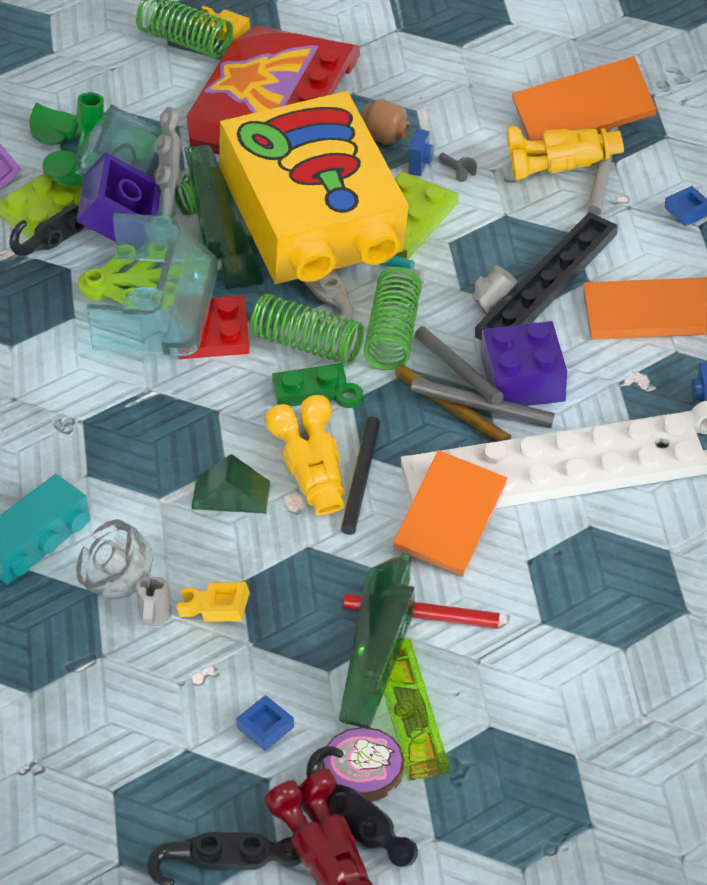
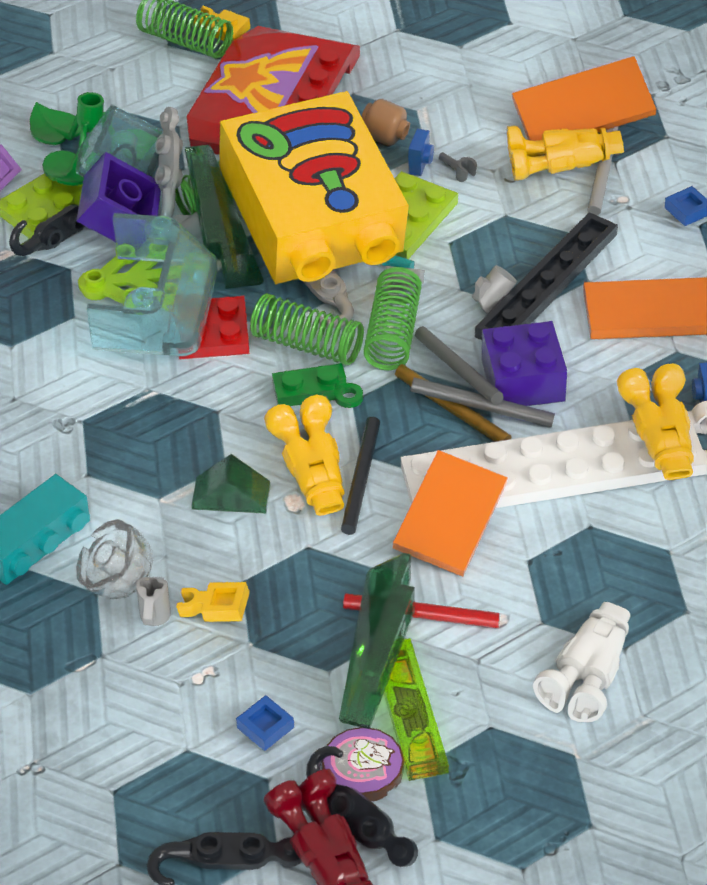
none -> white piece [533,602,630,722]
none -> yellow piece [617,363,694,480]

